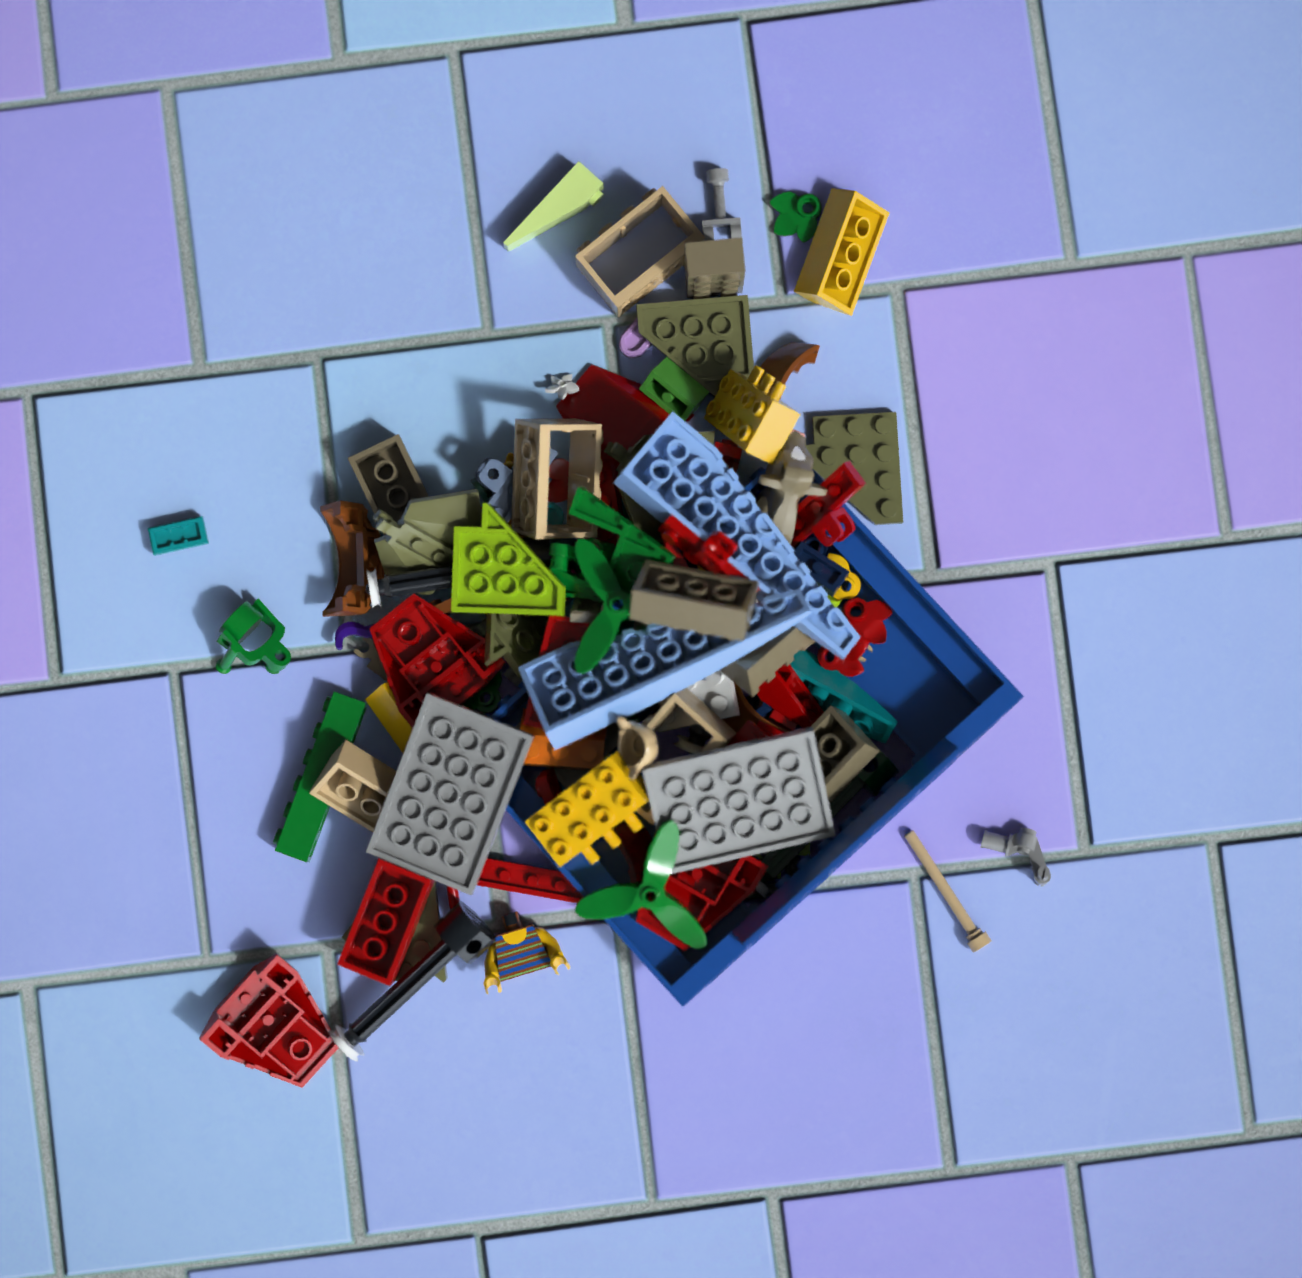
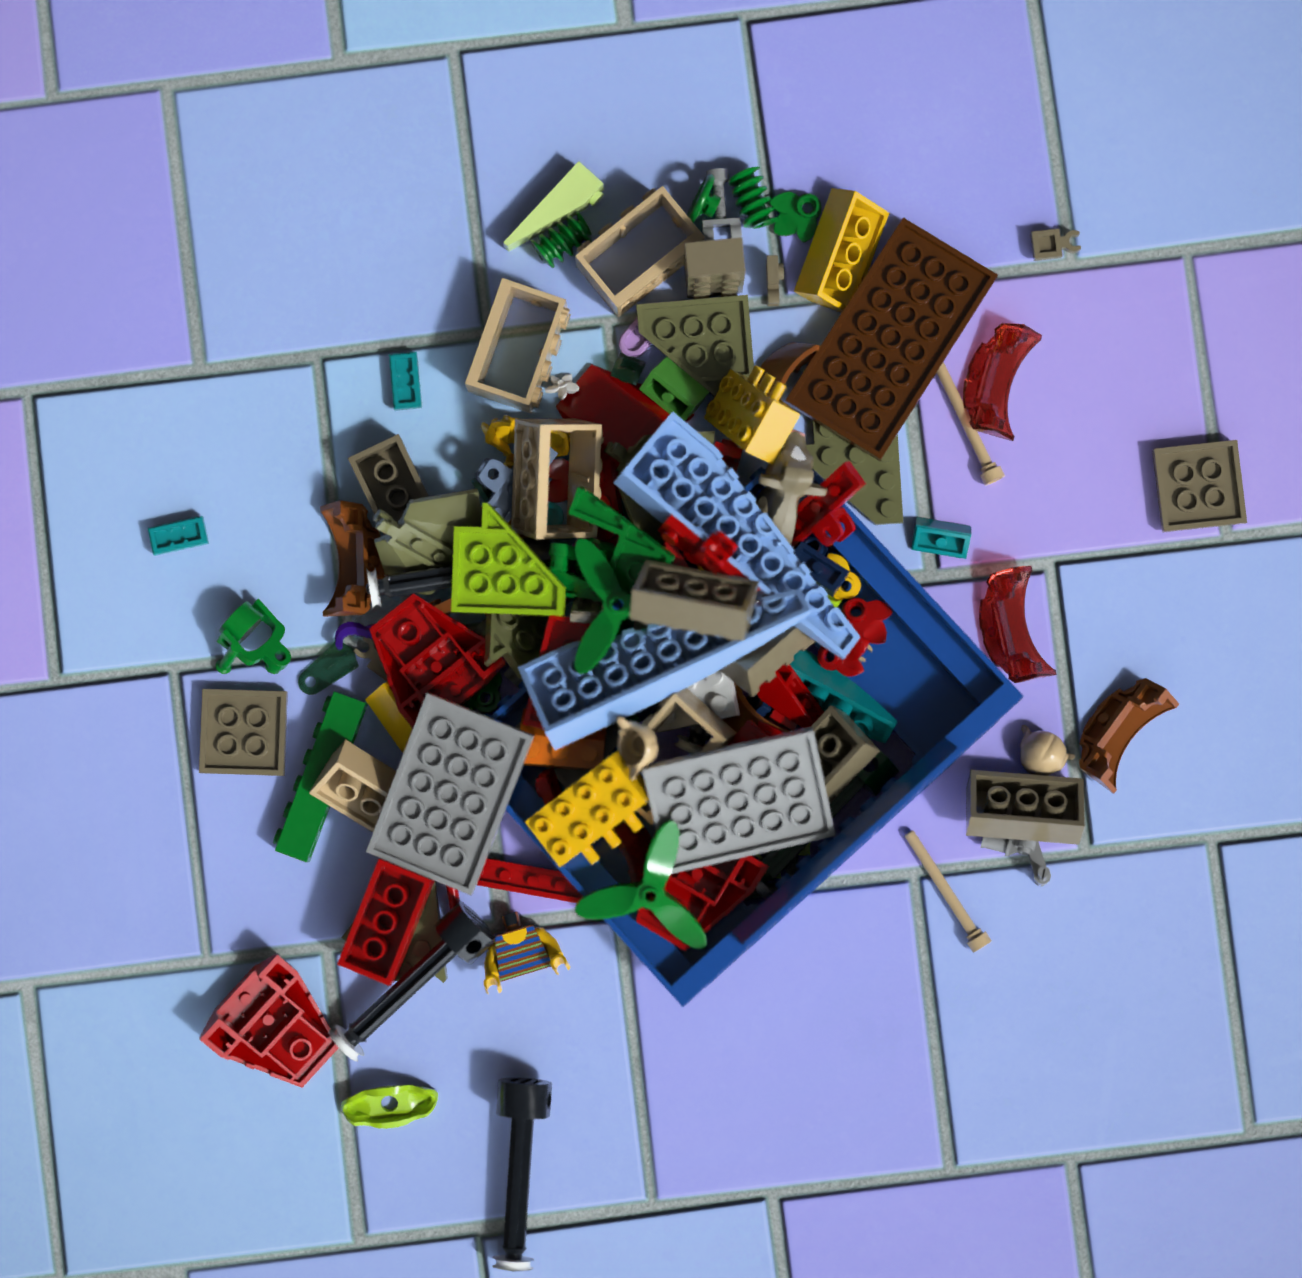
none -> dark tan plate [199,689,288,776]
none -> clear green piece [298,642,359,695]
none -> lime piece [341,1085,438,1129]
none -> teal plate [389,352,422,411]
none -> tan hose [465,278,571,414]
none -> yellow piece [481,415,570,458]
none -> black piece [492,1078,552,1272]
none -> green piece [530,211,592,268]
none -> clear green plate [610,352,646,386]
none -> green piece [687,174,721,223]
none -> green piece [728,166,778,229]
none -> dark tan plate [766,255,784,307]
none -> reddish brown plate [785,217,998,461]
none -> teal slope [911,517,972,559]
none -> tan piece [937,362,1005,486]
none -> clear red windscreen [963,323,1042,441]
none -> dark tan brick [966,770,1085,845]
none -> clear red windscreen [979,566,1057,683]
none -> tan hair [1020,725,1075,776]
none -> dark tan plate [1030,229,1081,261]
none -> dark orange windscreen [1079,678,1179,794]
none -> dark tan plate [1152,440,1247,533]

